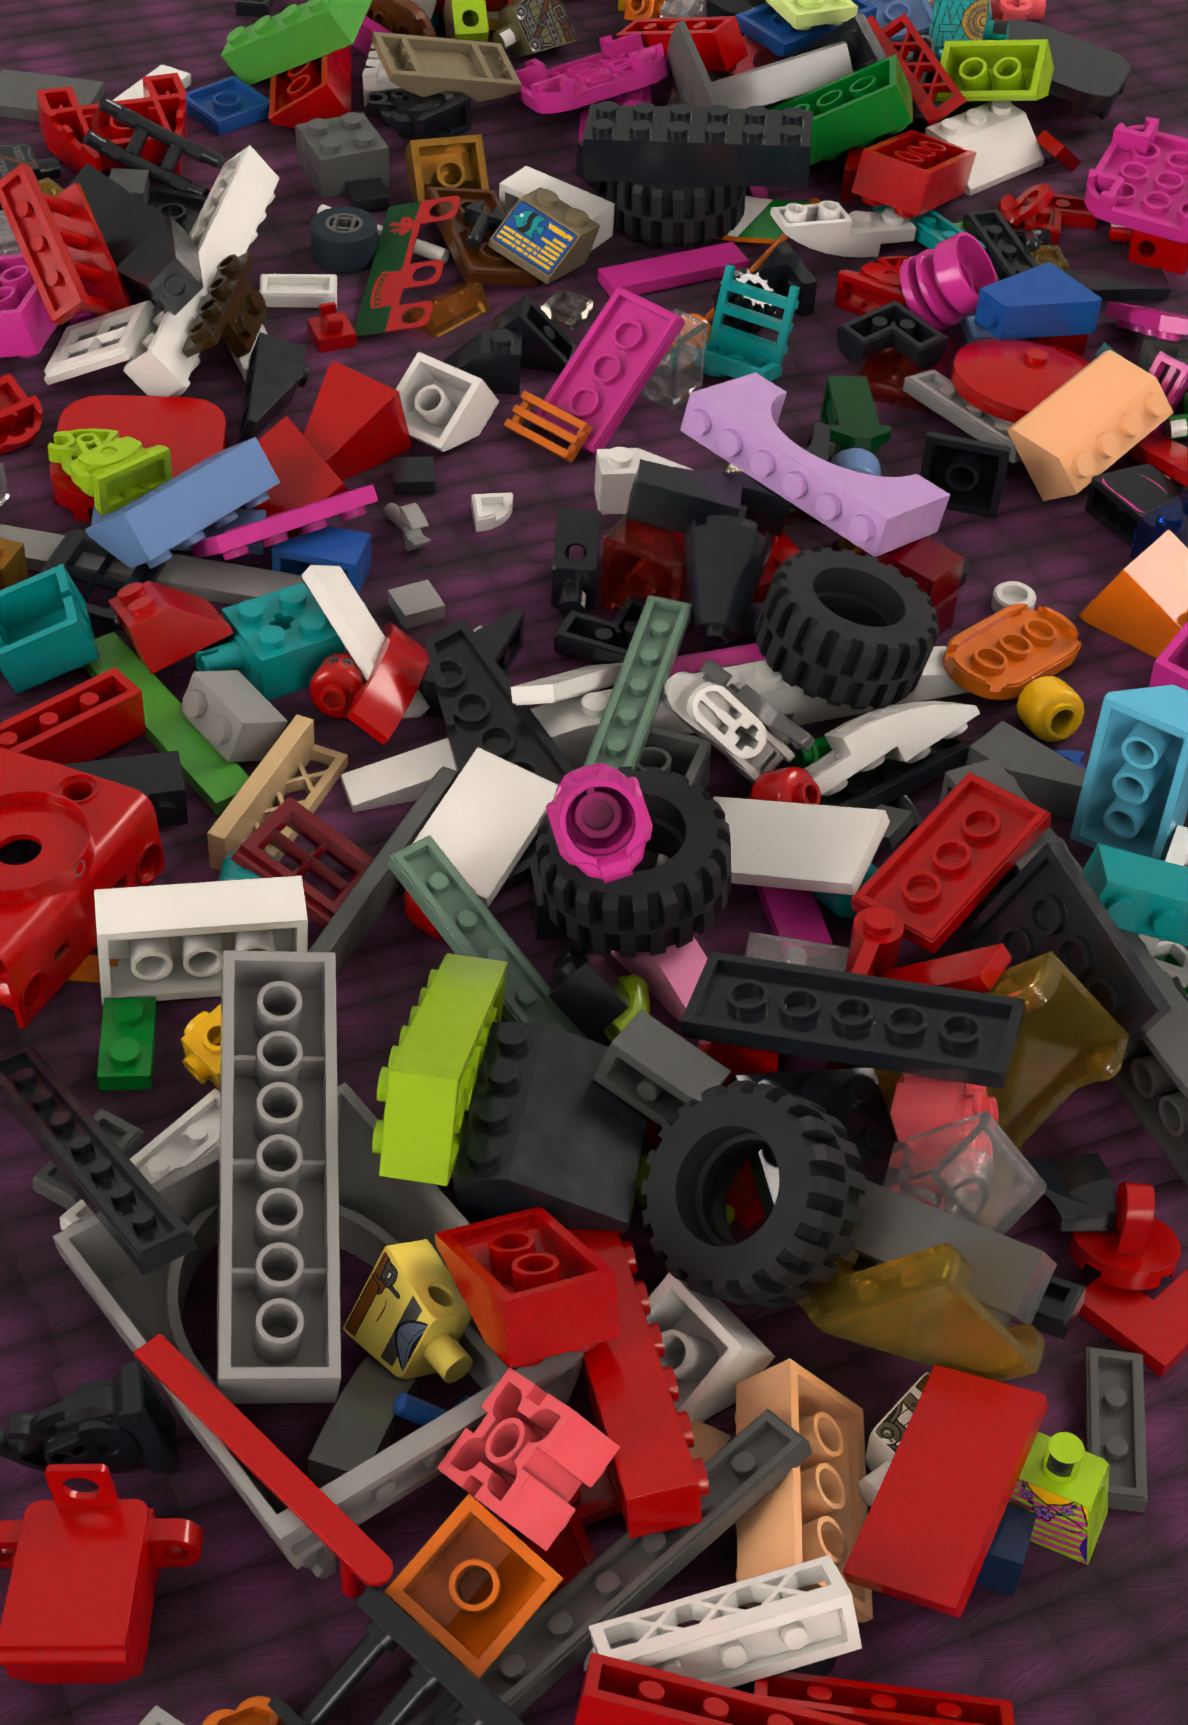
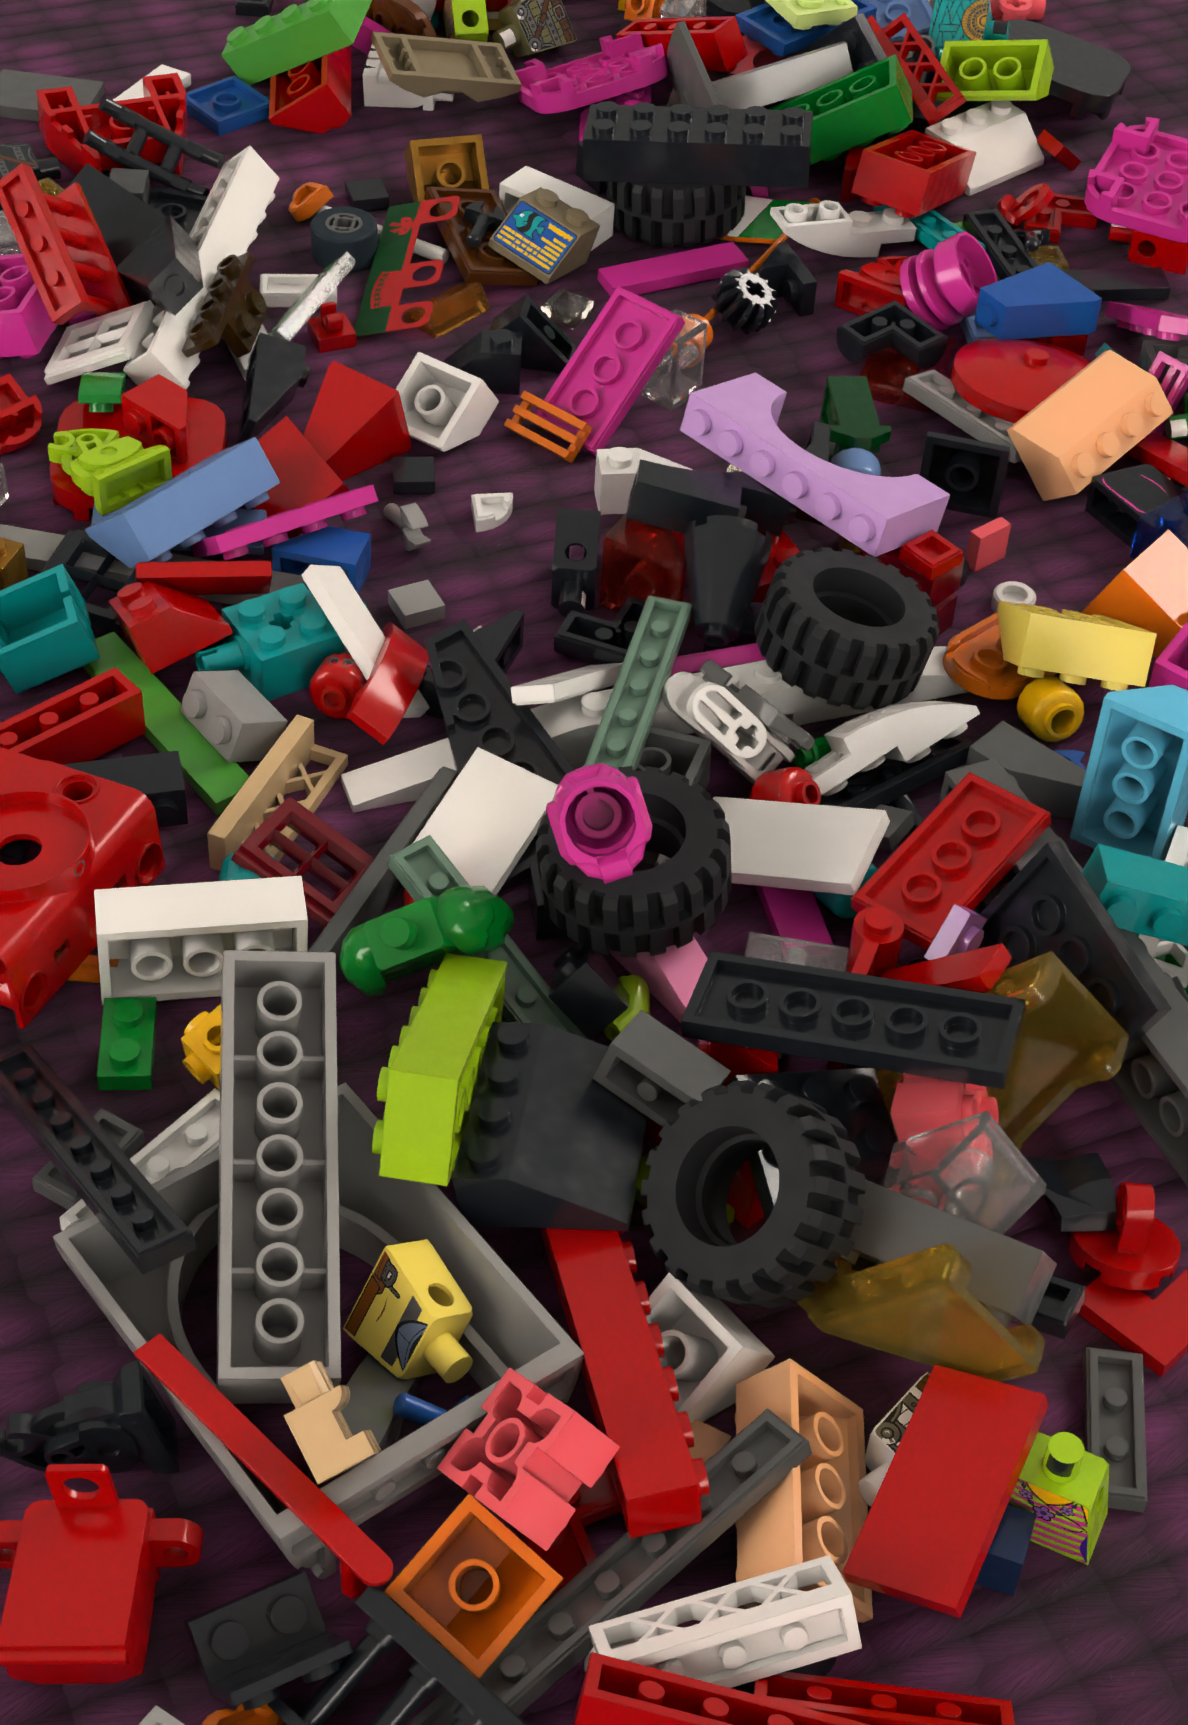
dark grey brick [295,112,389,199] -> none
black piece [367,88,471,140] -> none
red slope [435,1206,620,1368] -> none
teal plate [690,264,800,382] -> none
none -> green slope [78,372,127,413]
none -> red slope [121,374,190,464]
none -> red tile [135,561,272,595]
none -> black bracket [184,1570,353,1711]
none -> clear tile [267,251,356,341]
none -> tan hips [280,1360,382,1484]
none -> orange tile [288,182,334,222]
none -> green torso [339,885,514,996]
none -> red tile [899,530,964,581]
none -> medium lavender bracket [924,904,987,960]
none -> coral tile [965,517,1011,572]
none -> light yellow wedge [997,601,1157,691]

